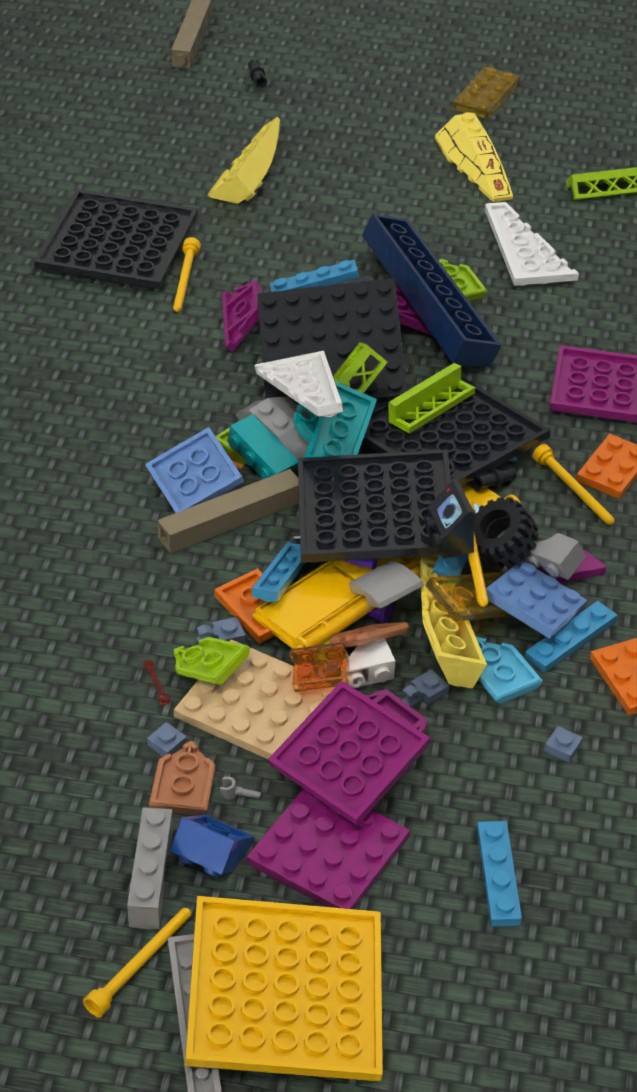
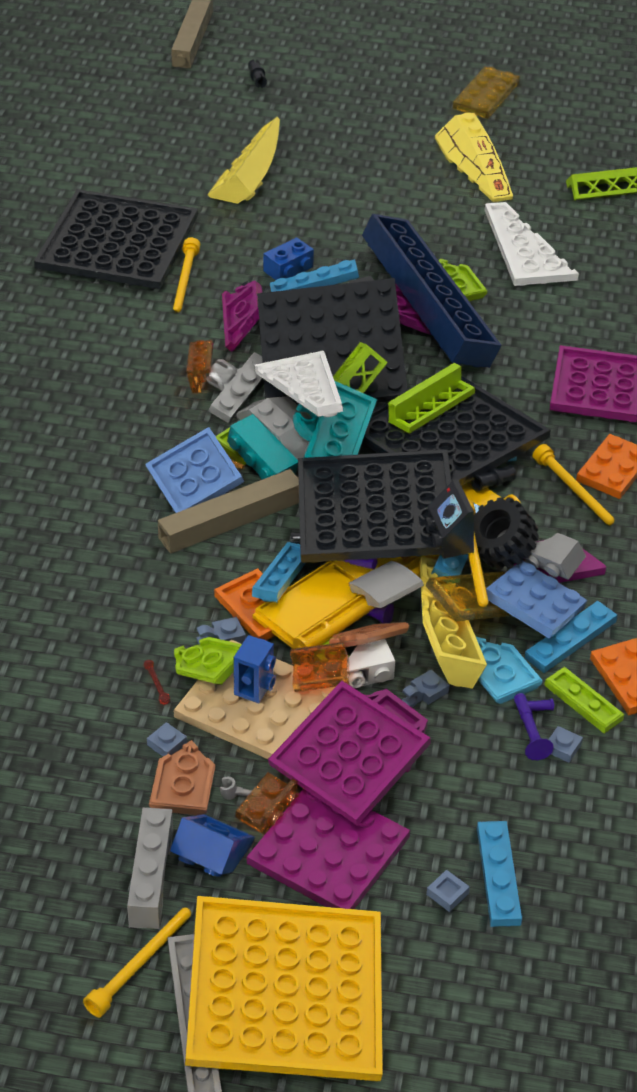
none -> clear orange bracket [186,340,213,393]
none -> light grey plate [206,352,263,423]
none -> blue brick [234,635,276,703]
none -> clear orange bracket [235,772,299,835]
none -> blue brick [263,237,314,280]
none -> sand blue plate [426,870,470,912]
none -> dark purple piece [514,693,554,761]
none -> lime tile [545,667,624,734]

